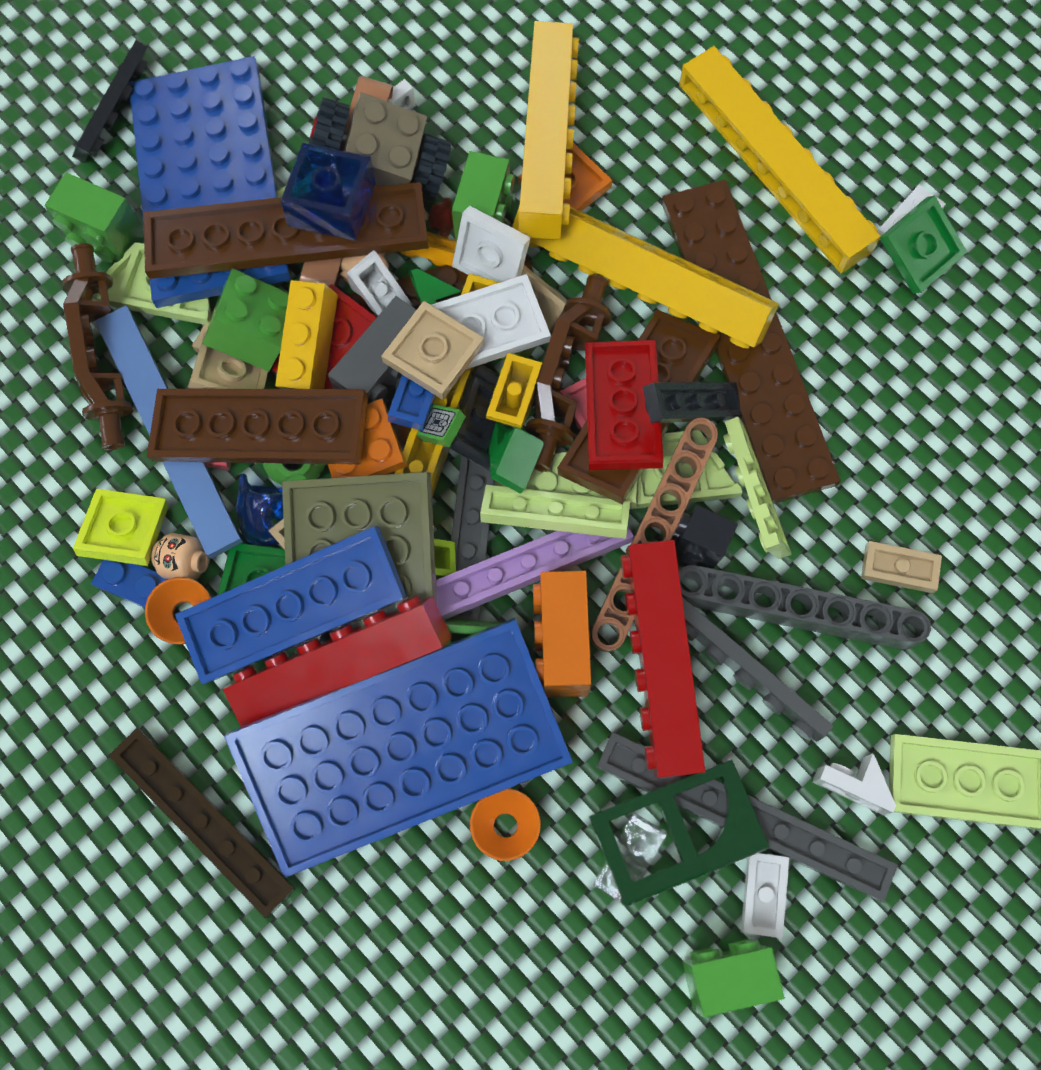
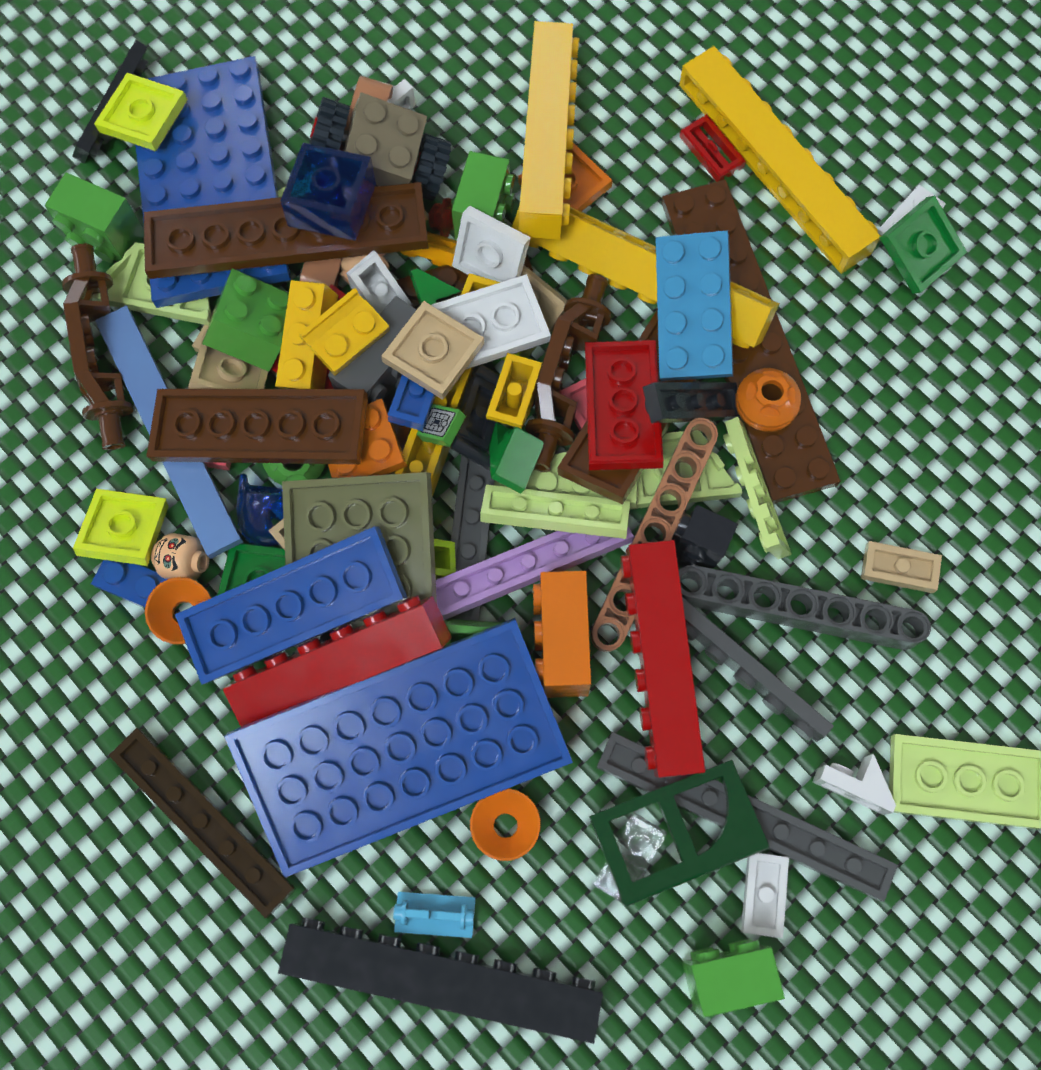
none -> neon yellow plate [94,73,188,151]
none -> black brick [278,917,603,1044]
none -> yellow plate [299,288,390,376]
none -> medium azure hinge [393,892,475,938]
none -> dark azure plate [656,230,733,381]
none -> red tile [679,114,746,182]
none -> orange piece [735,368,801,432]

